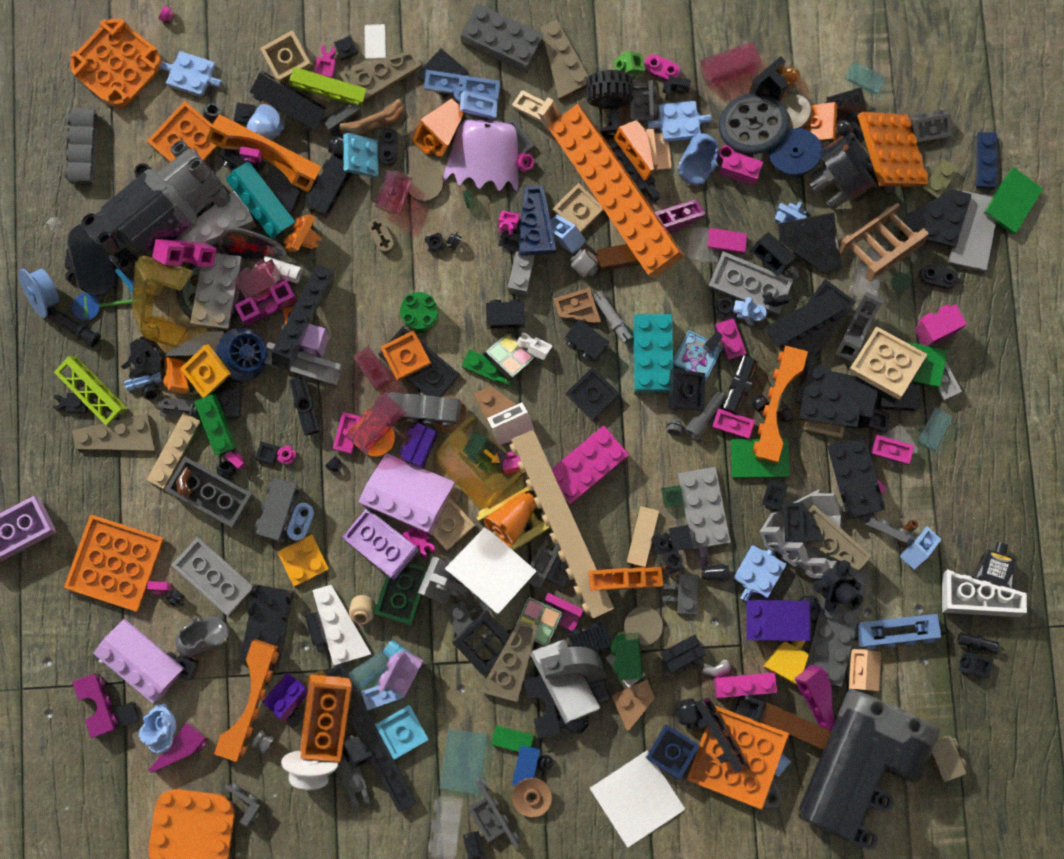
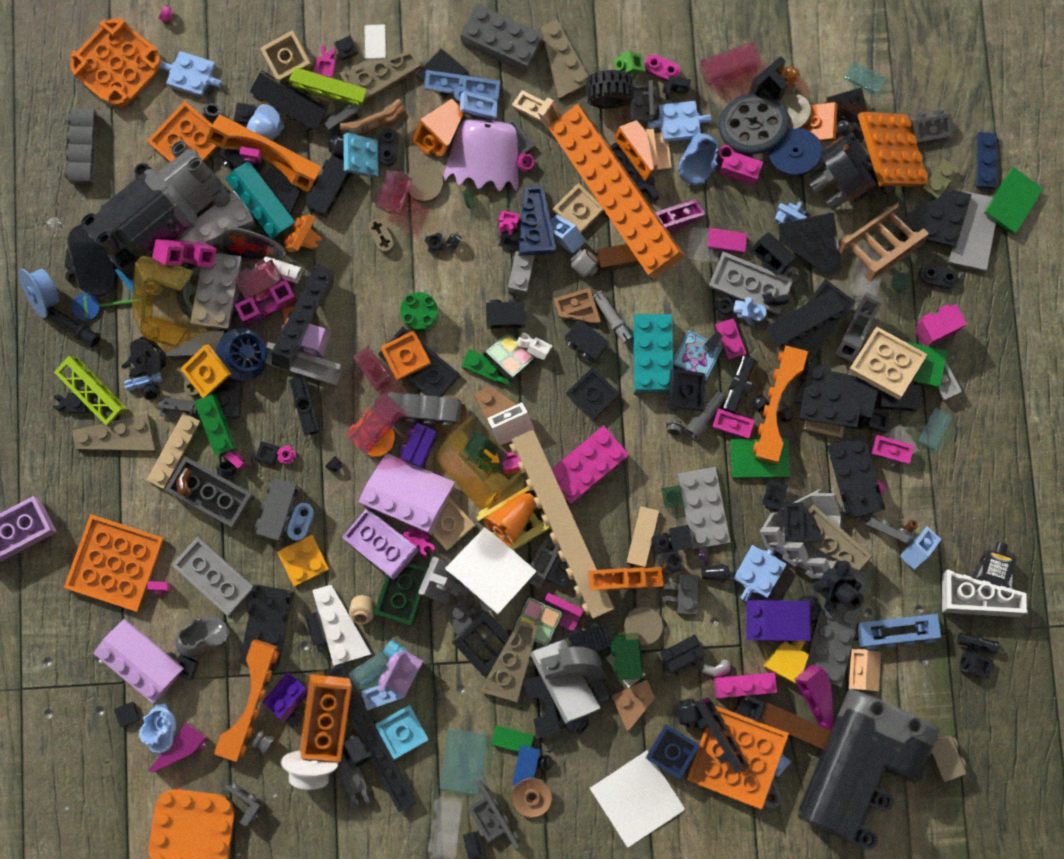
magenta arch [72,673,119,738] -> none
orange tile [163,357,189,394] -> none
black plate [166,590,185,607] -> none
dark pink plate [333,412,362,454] -> none
black bracket [601,108,620,138] -> none

